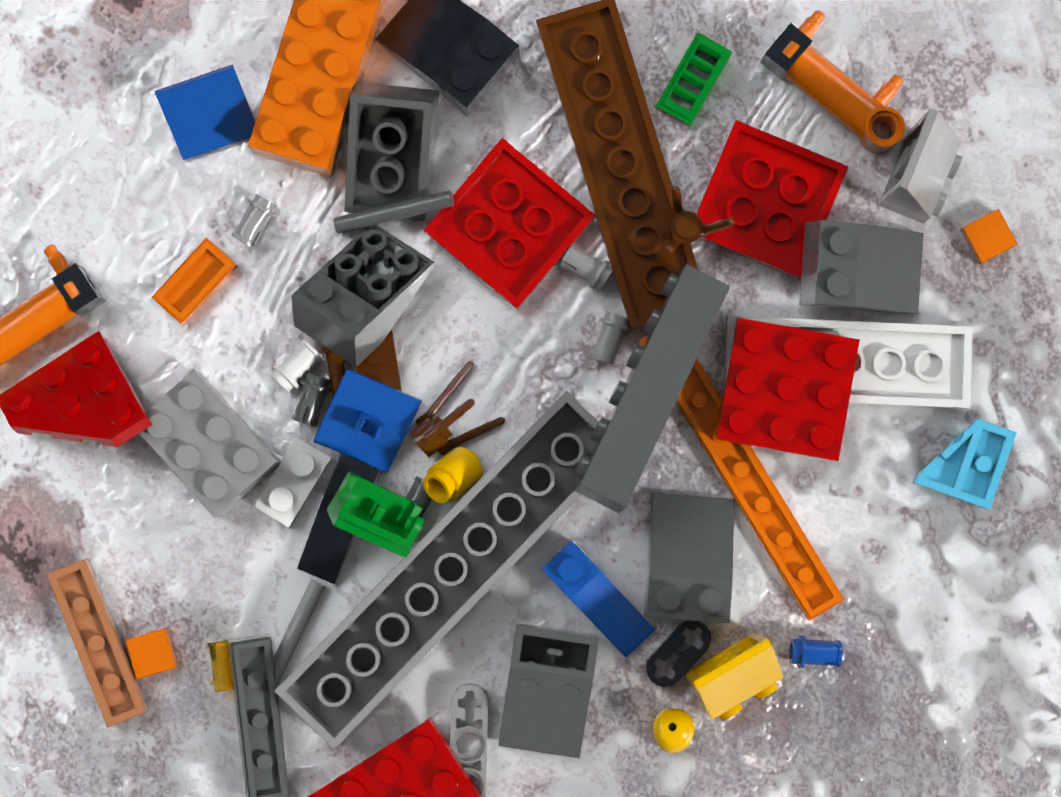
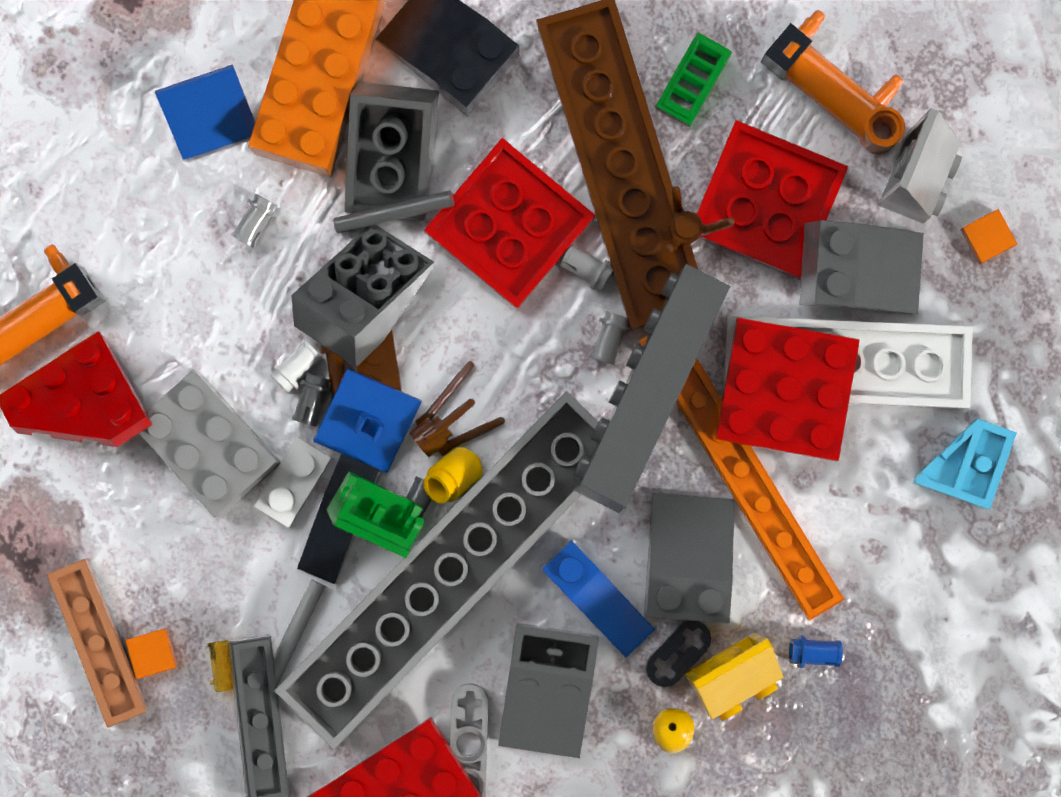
orange tile [152,237,238,325] -> none

